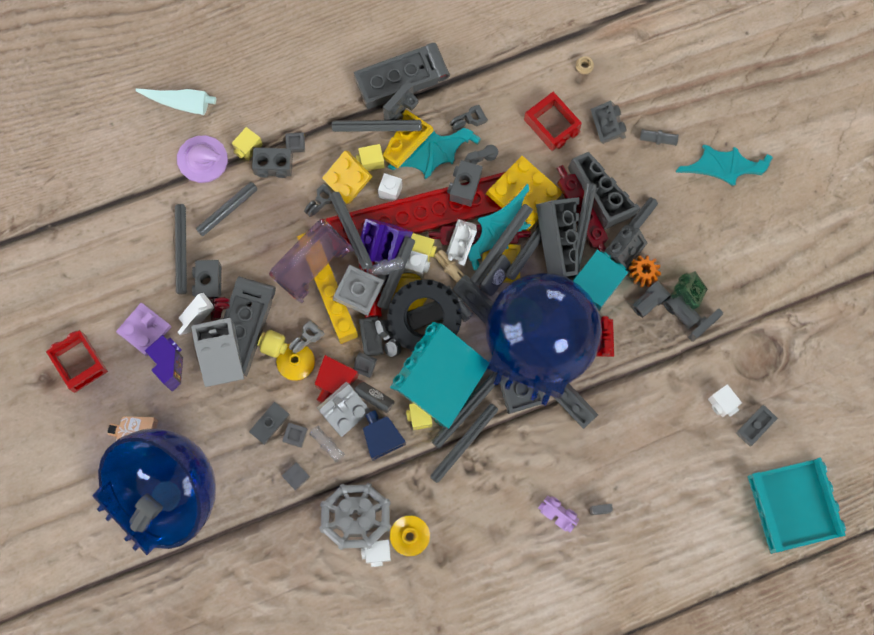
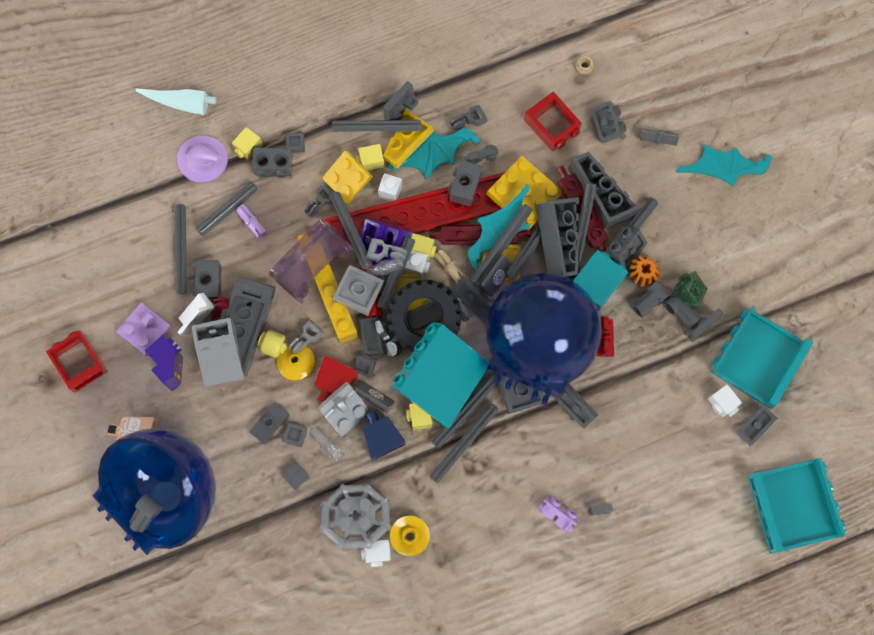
dark grey hinge [354,43,450,109] -> none
white hinge [446,219,477,265] -> none
none -> lavender axle [236,204,267,239]
none -> light grey piece [366,238,407,261]
none -> teal panel [711,306,814,410]

